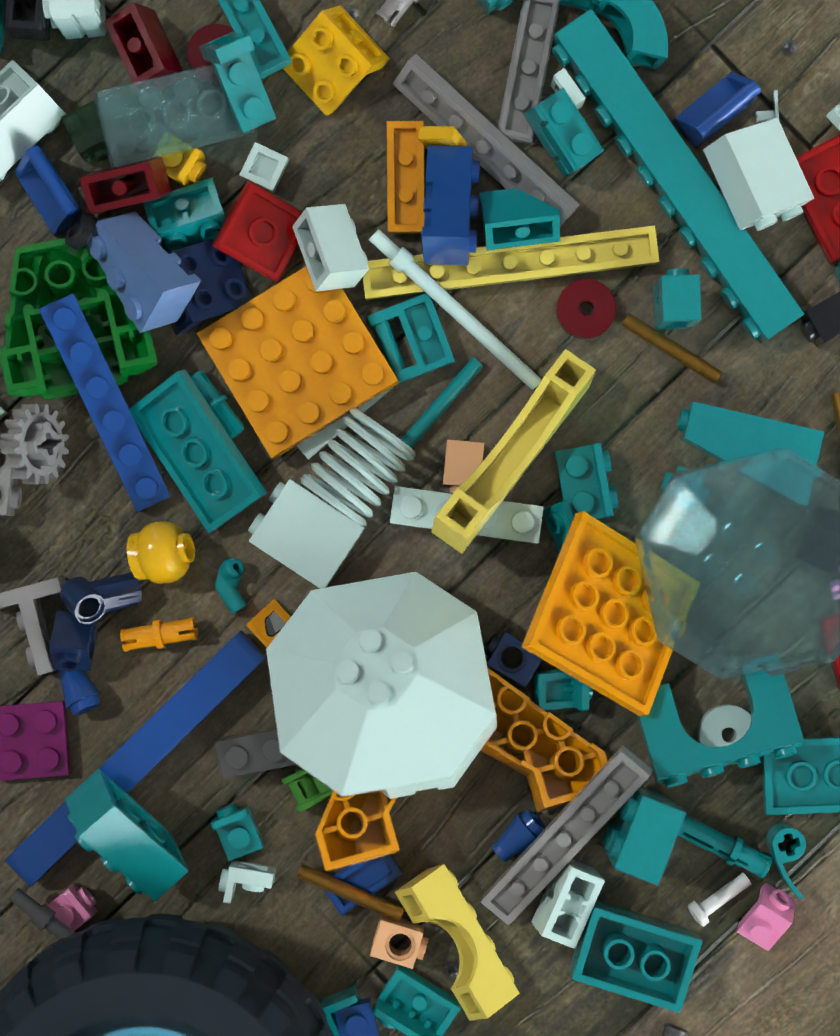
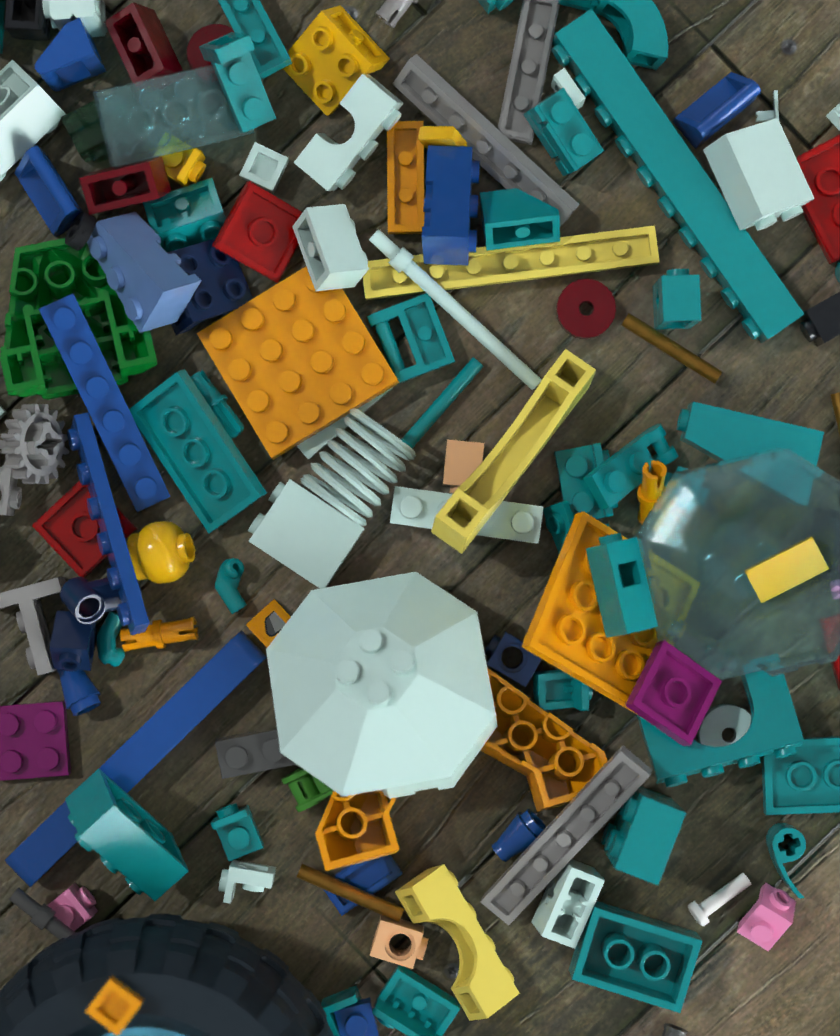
teal pin [678,815,773,879] -> none
none -> red tile [31,480,138,578]
none -> blue tile [35,18,106,92]
none -> blue plate [67,412,149,635]
none -> light orange plate [85,975,145,1036]
none -> teal arm [96,611,125,667]
none -> light aqua arch [294,73,404,191]
none -> teal plate [583,423,679,510]
none -> teal brick [586,533,658,638]
none -> magenta plate [625,640,722,746]
none -> light orange pin [637,460,667,527]
none -> yellow slope [744,536,829,604]

